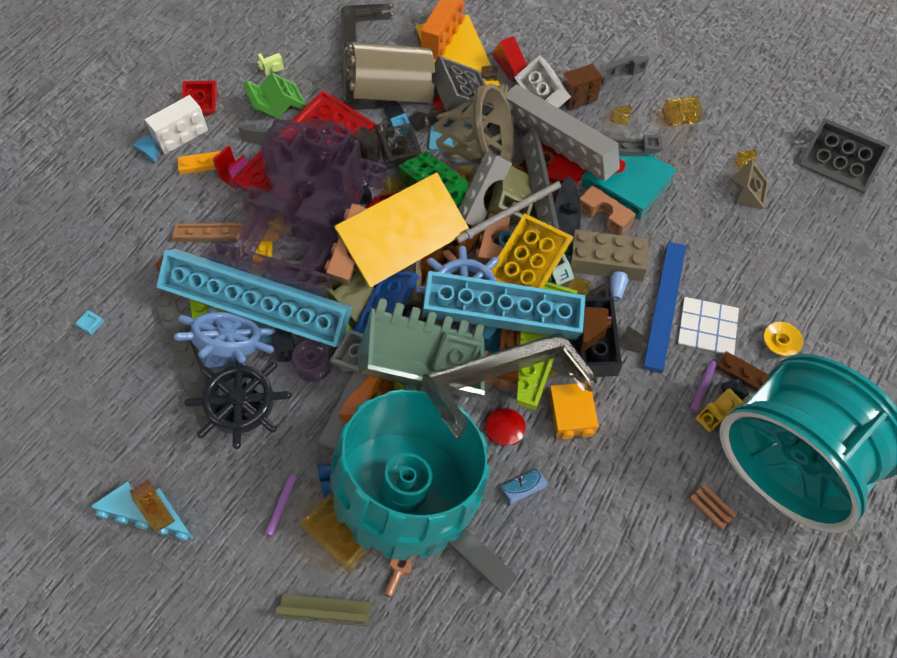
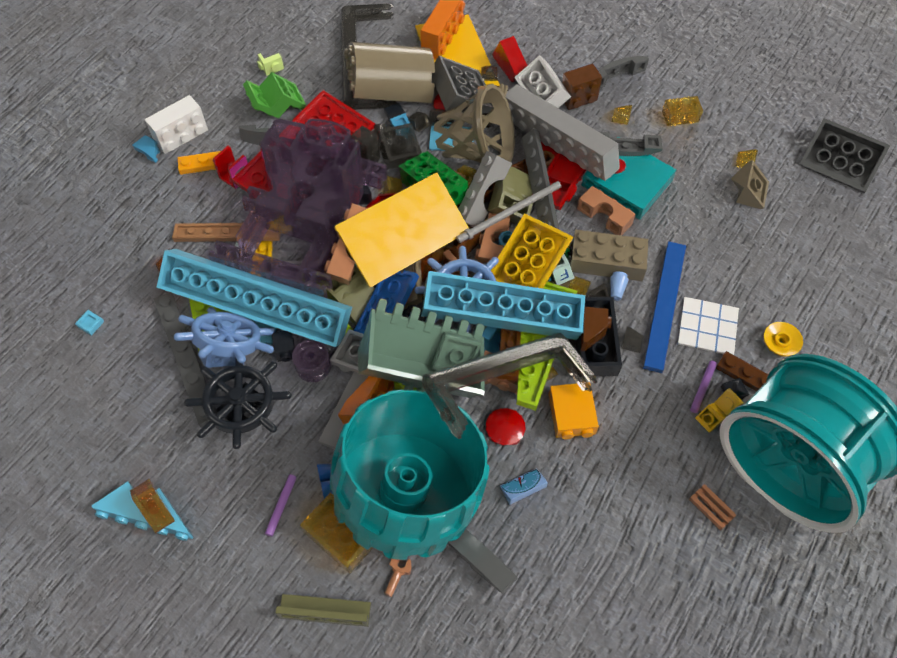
red slope [182,81,219,116] -> none
black shield [554,177,581,237] -> none

